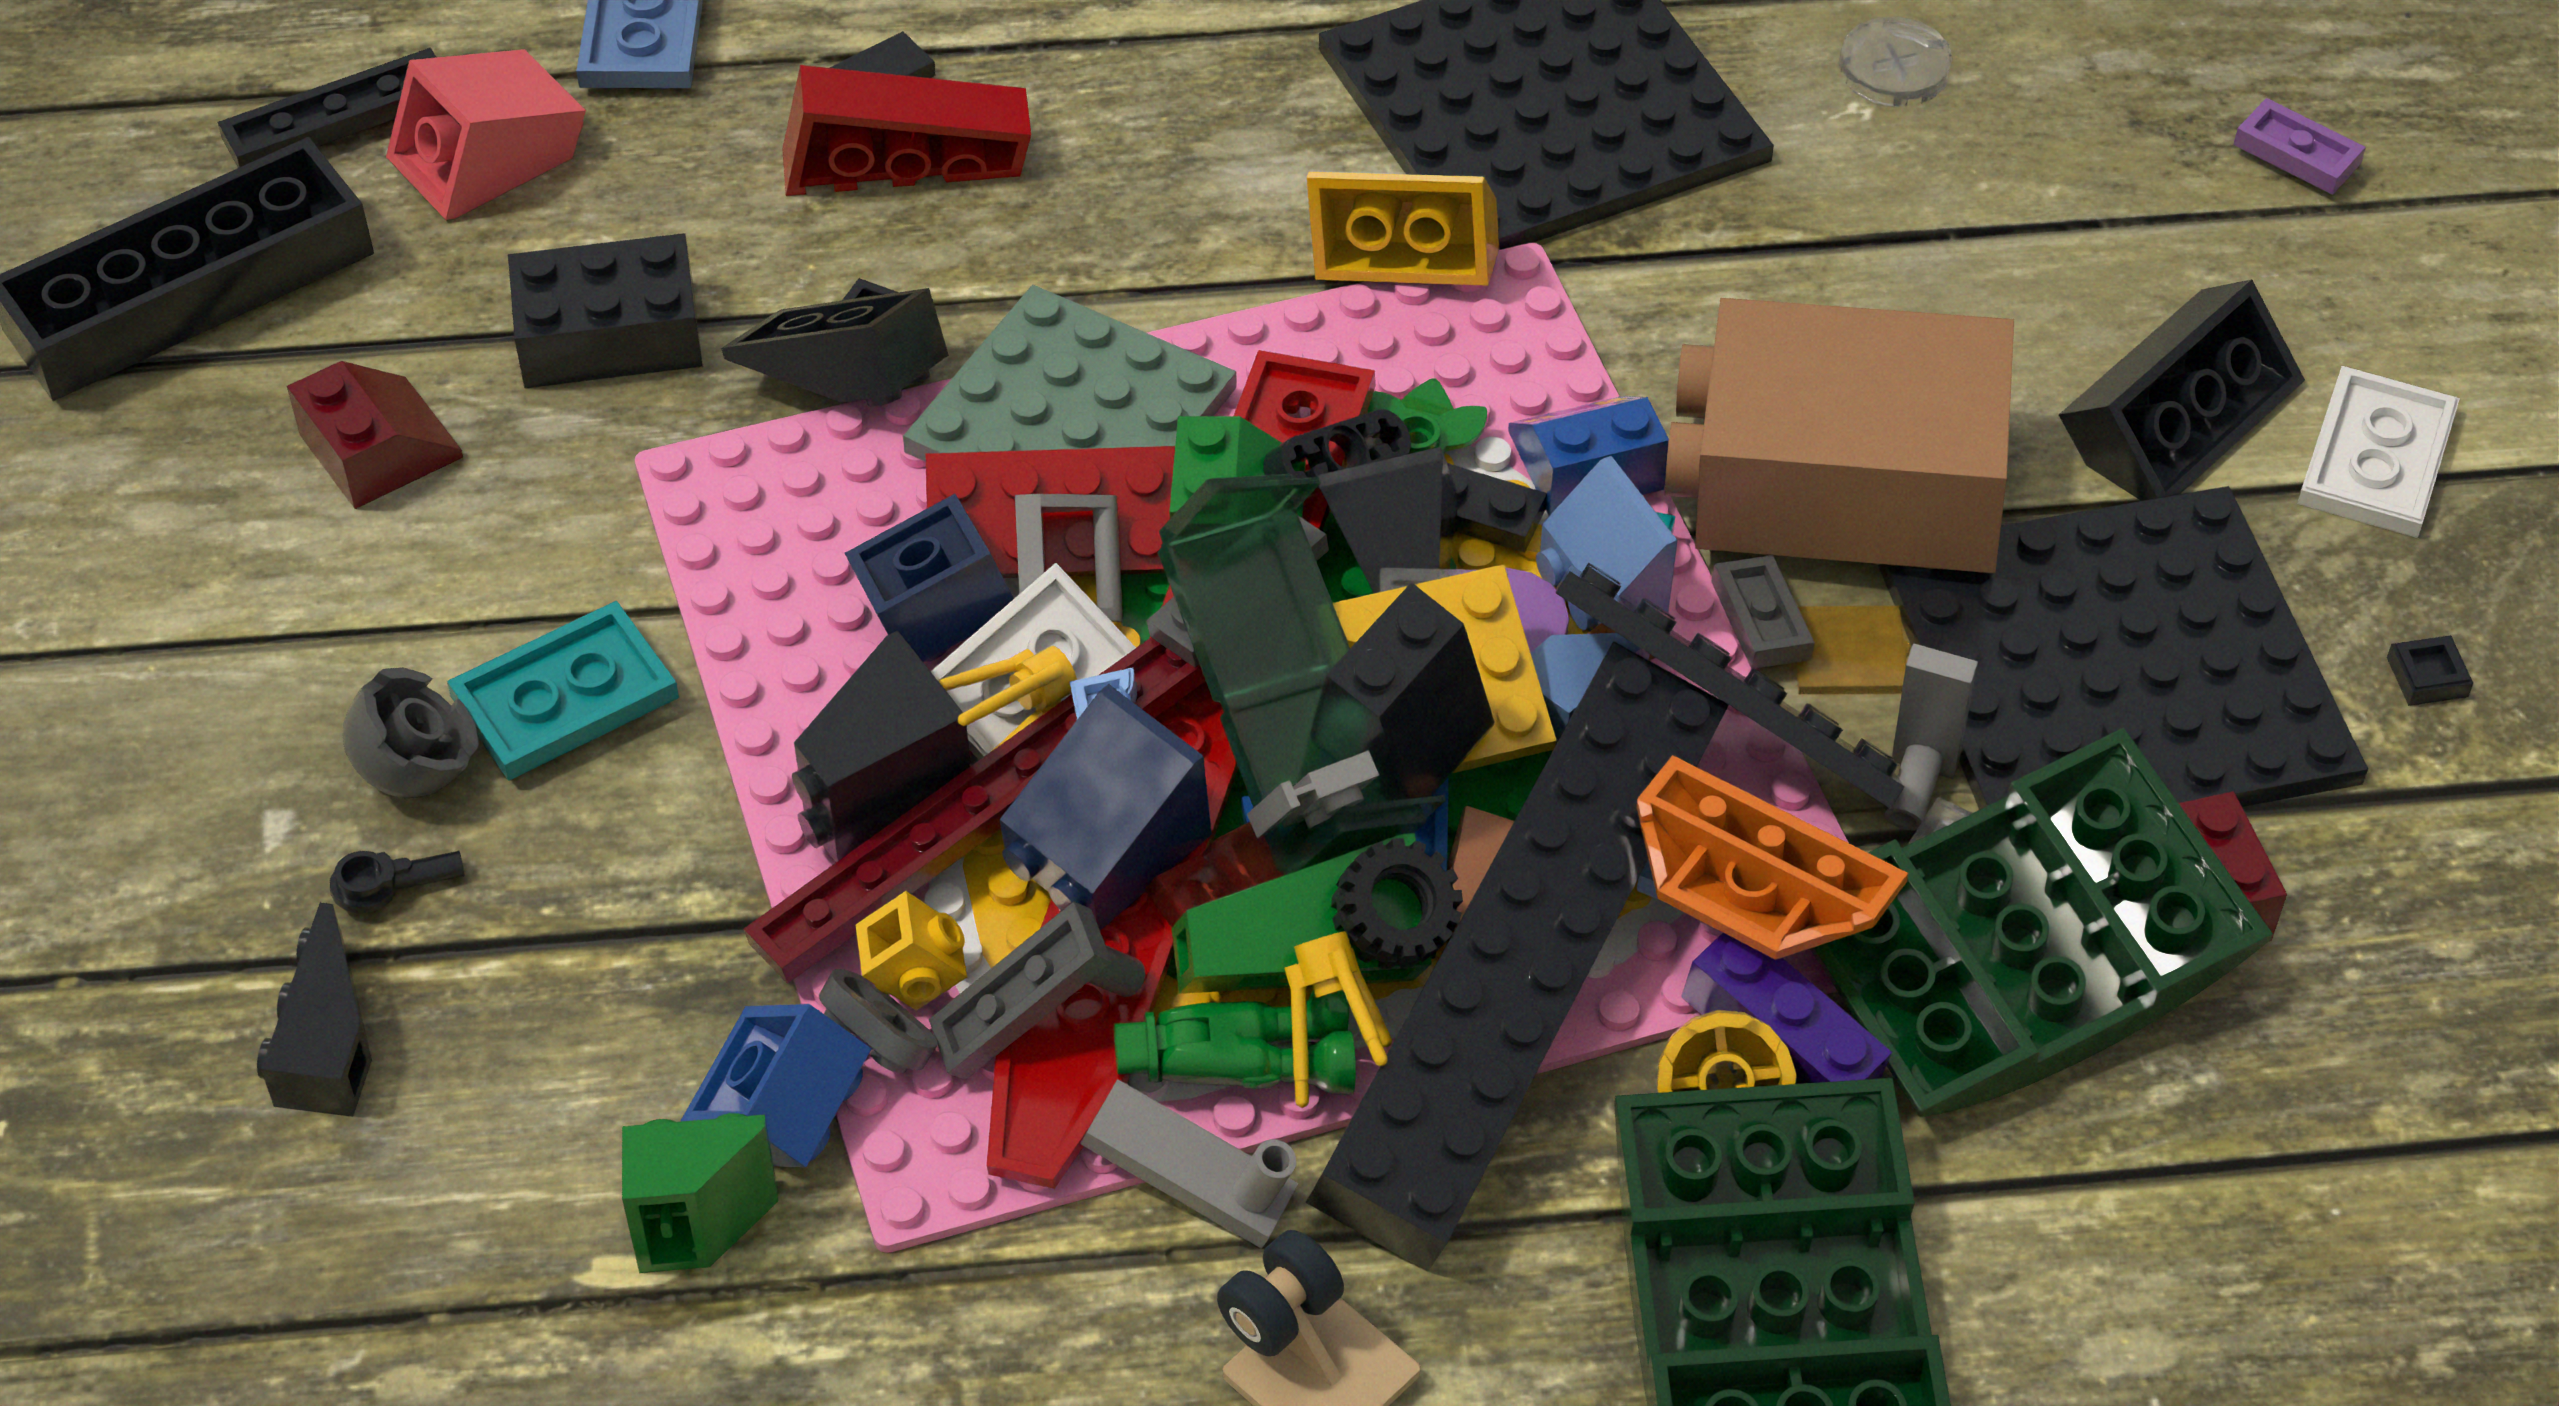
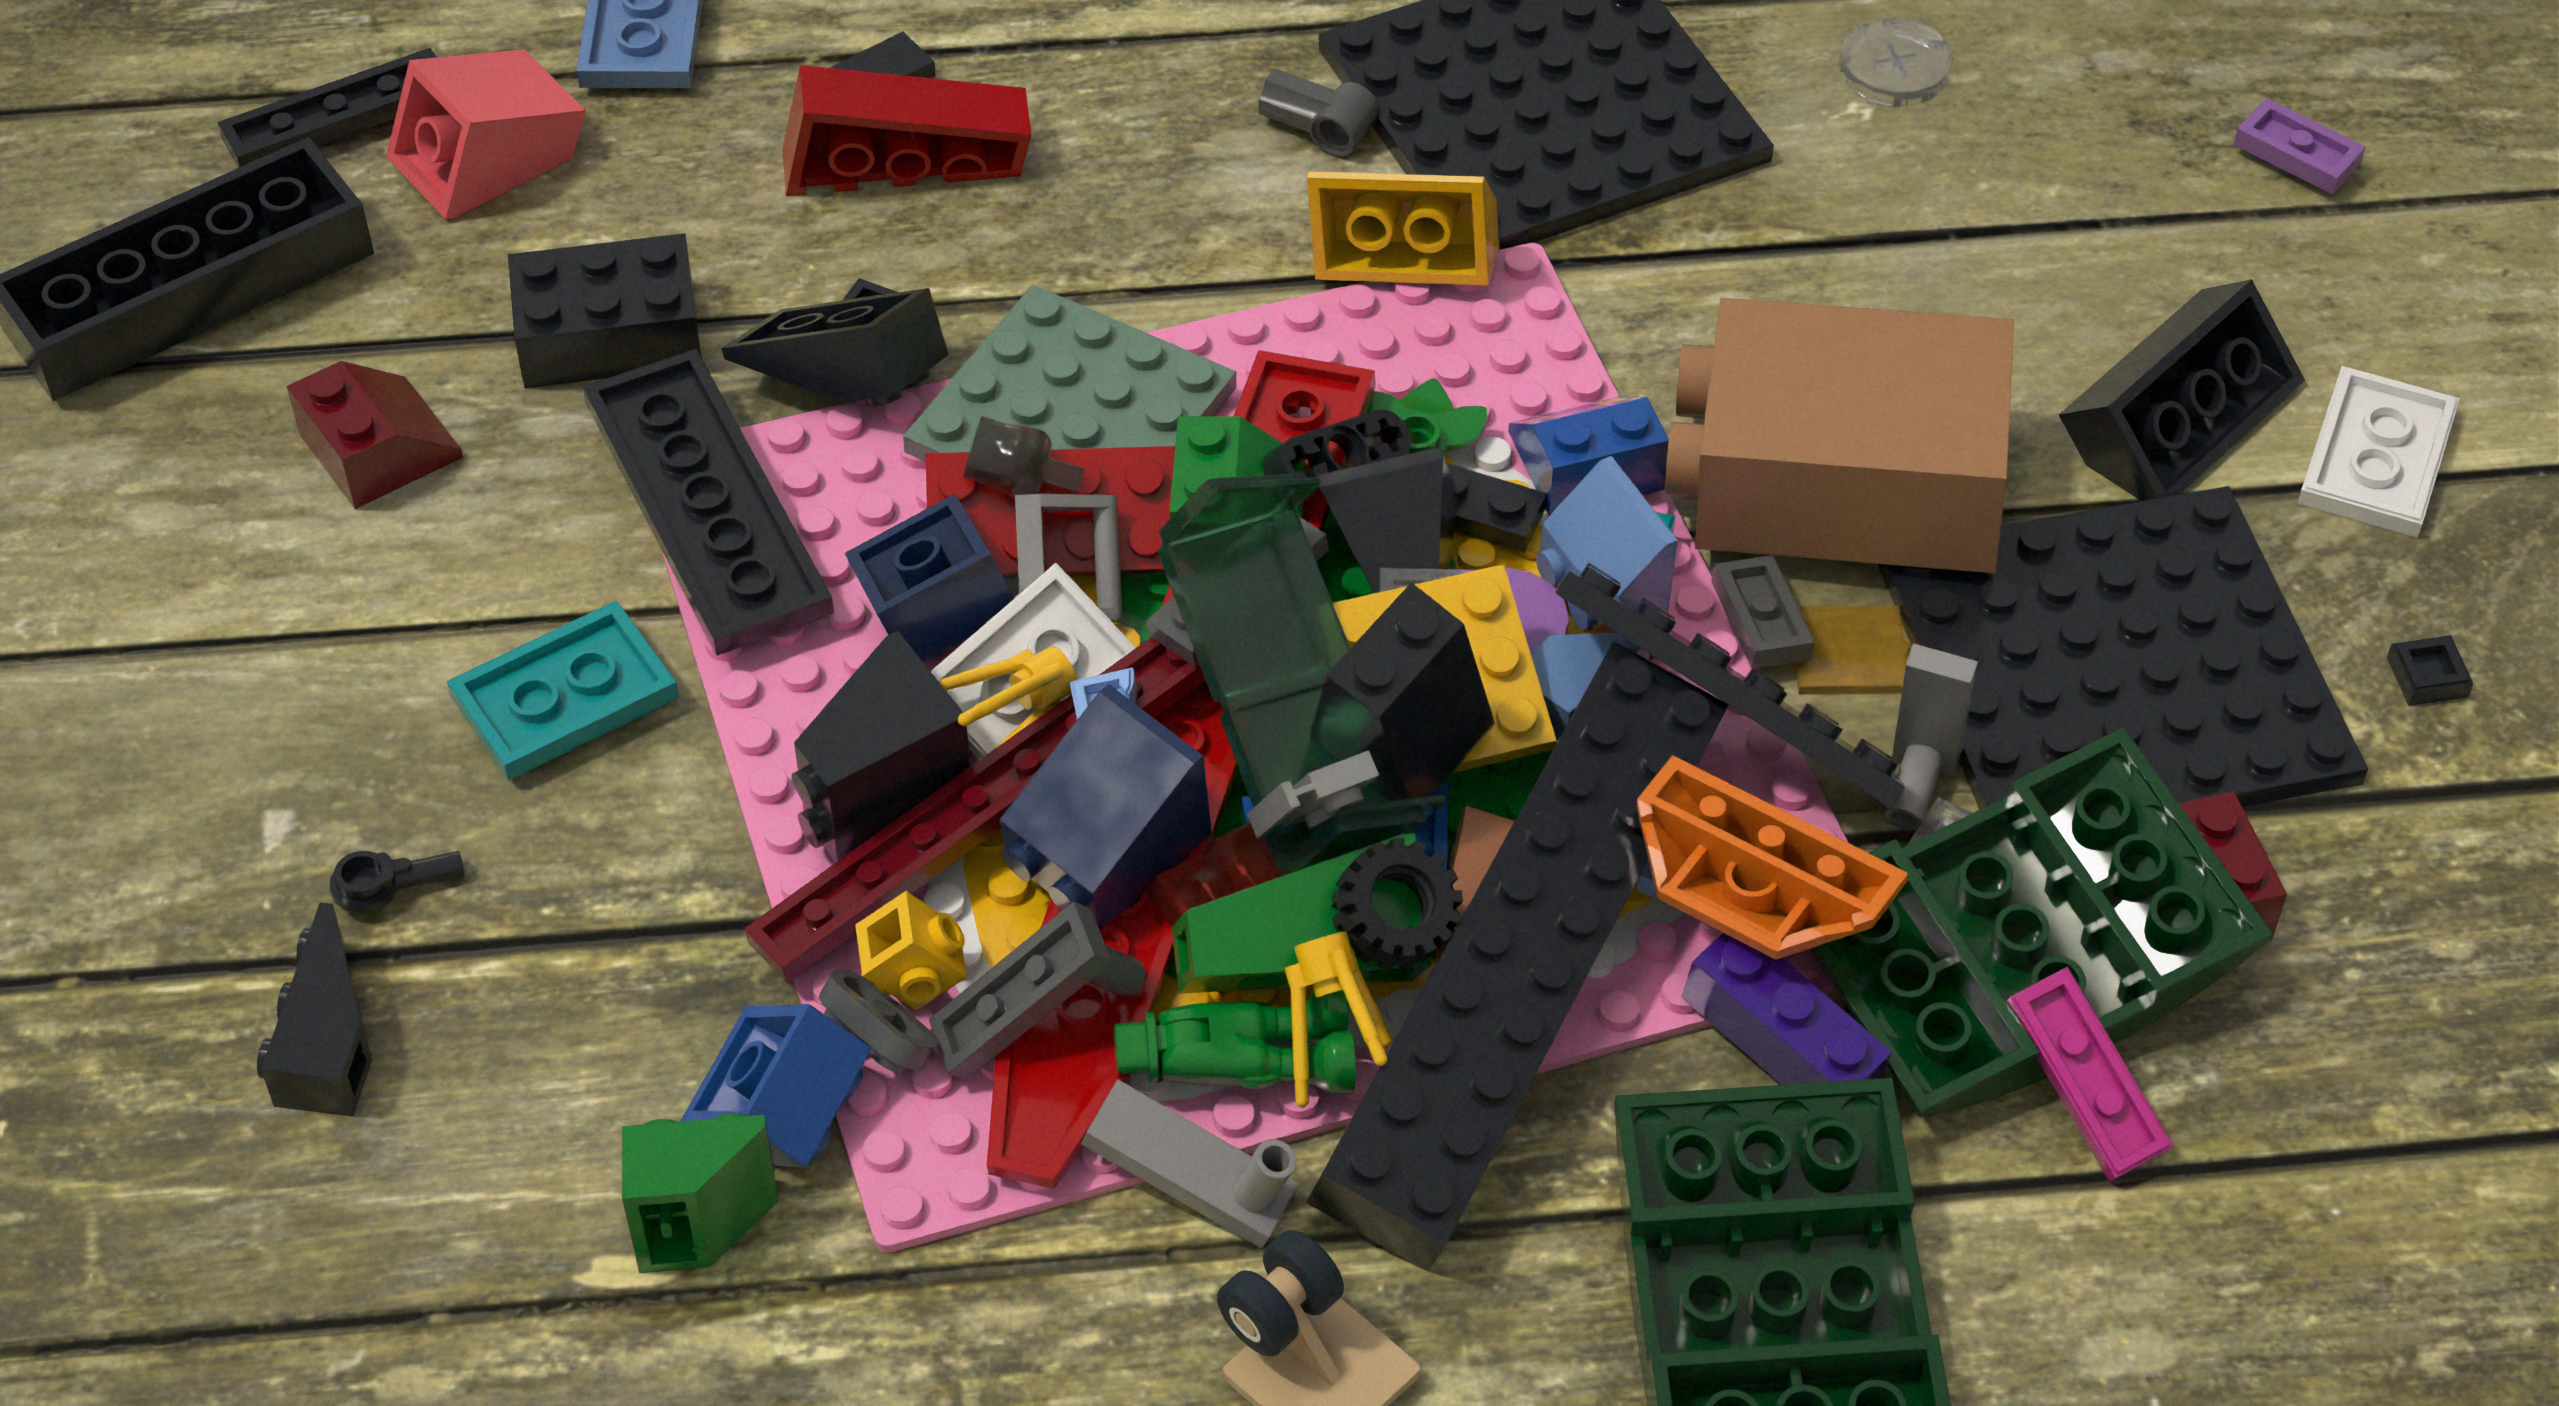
dark grey cylinder [342,667,479,799] -> none
yellow cylinder [1657,1010,1796,1093] -> none
none -> black plate [583,349,834,656]
none -> clear smoke piece [963,416,1085,498]
none -> dark grey piece [1259,69,1380,157]
none -> dark pink tile [2006,967,2174,1182]

